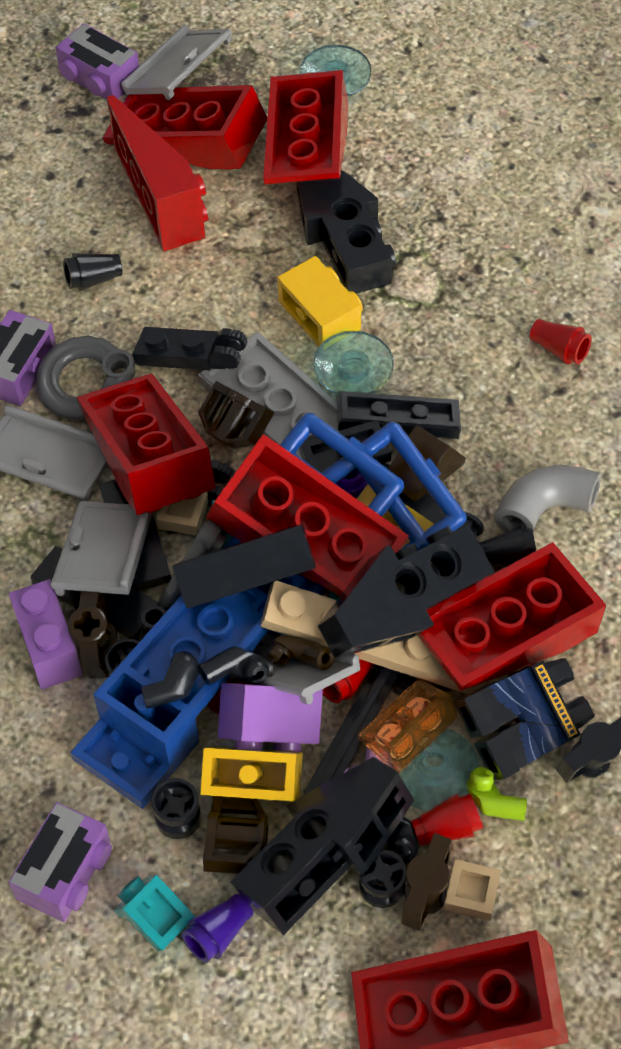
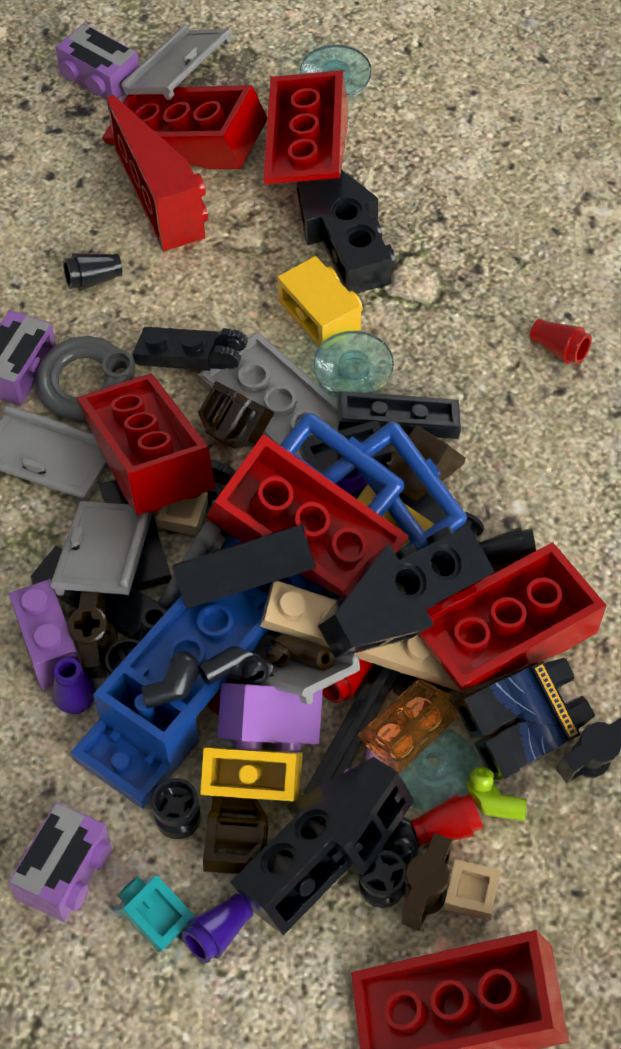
light grey cylinder [494,465,602,532] -> none
none -> dark purple cone [52,658,96,714]

